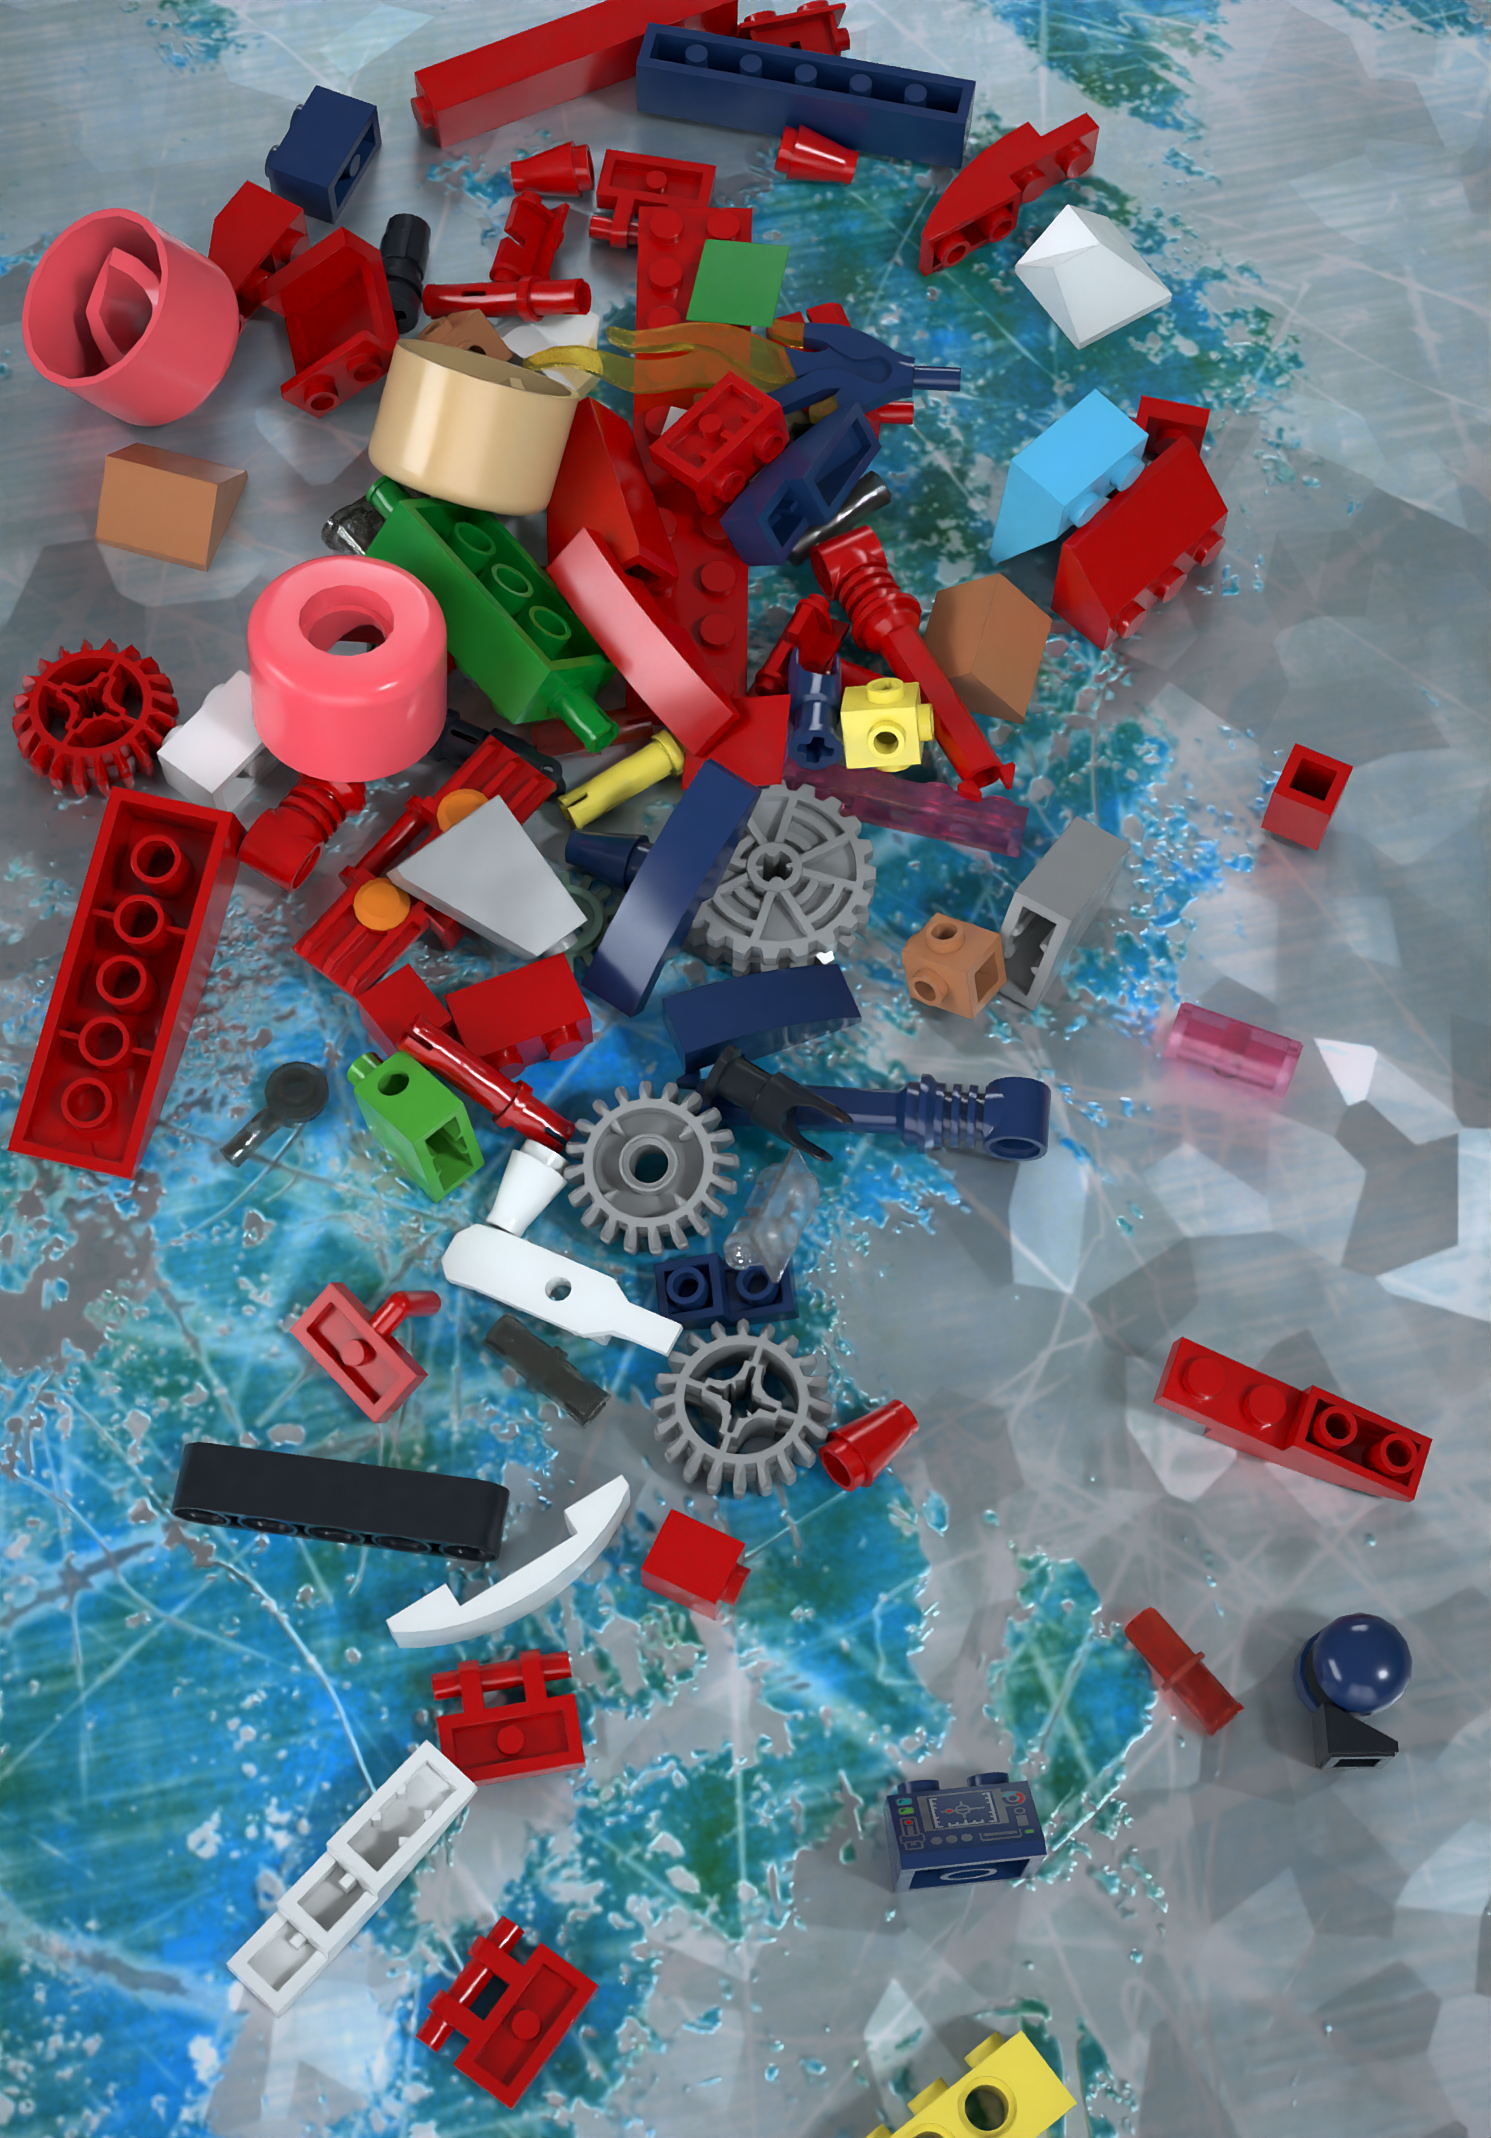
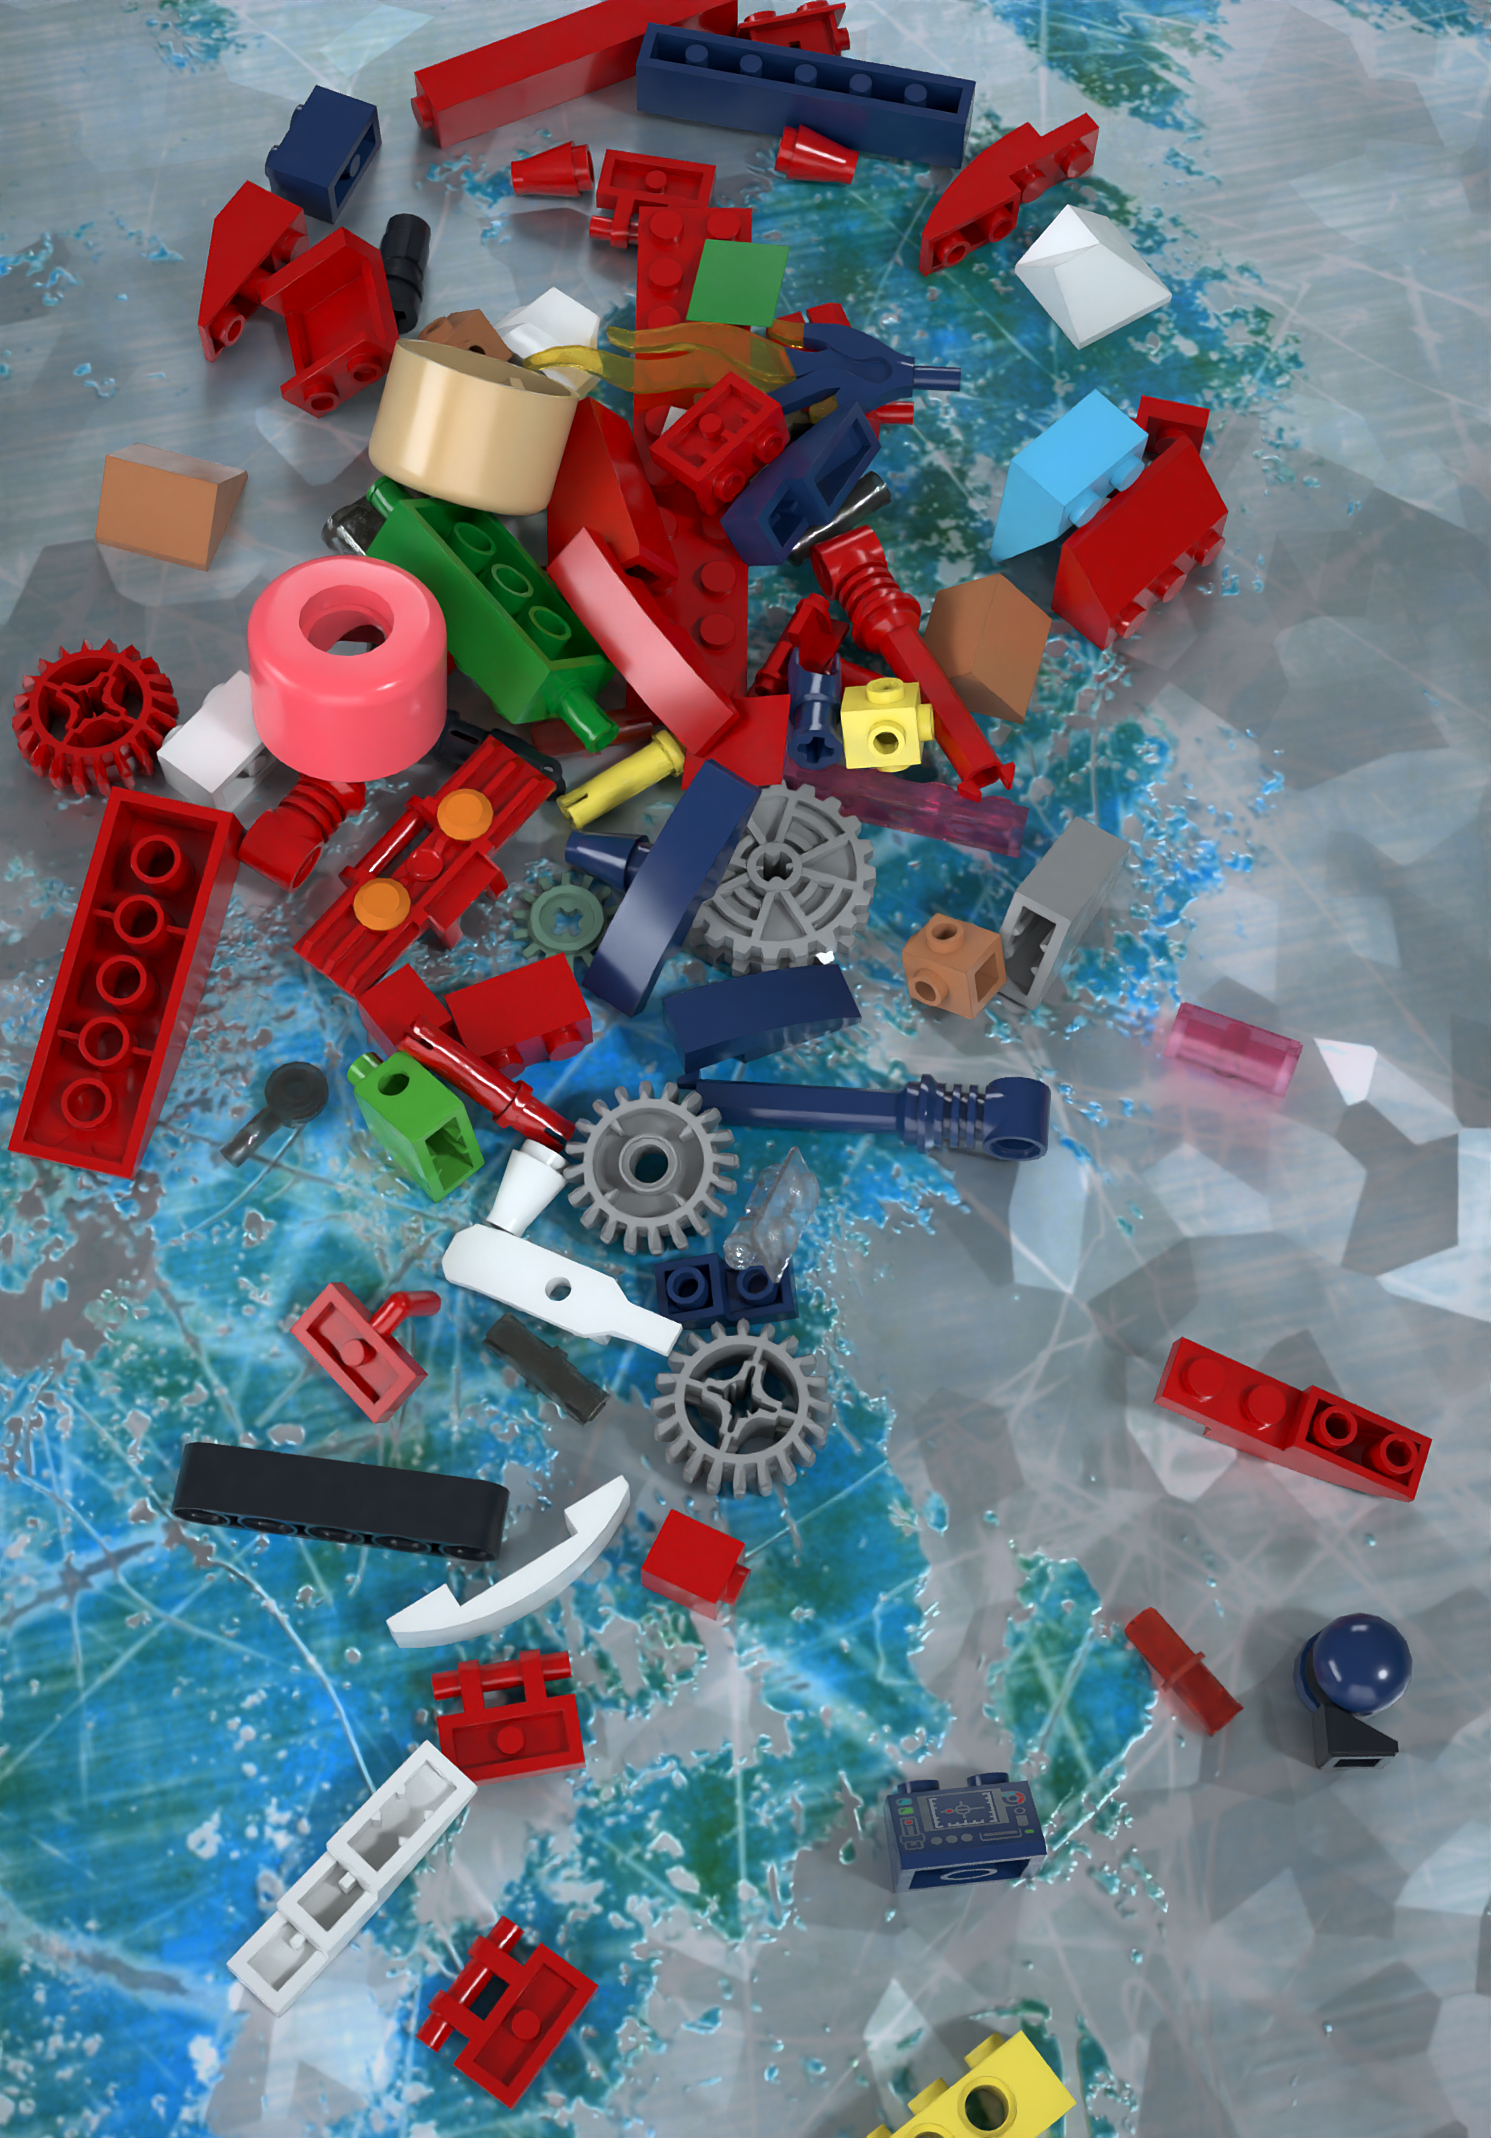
coral piece [22,208,239,427] -> none
light grey slope [386,795,587,961] -> none
red pin [422,275,592,322] -> none
red hinge [489,191,570,282] -> none
black piece [703,1044,854,1163] -> none
red cone [818,1399,919,1492] -> none
red brick [1261,743,1353,851] -> none

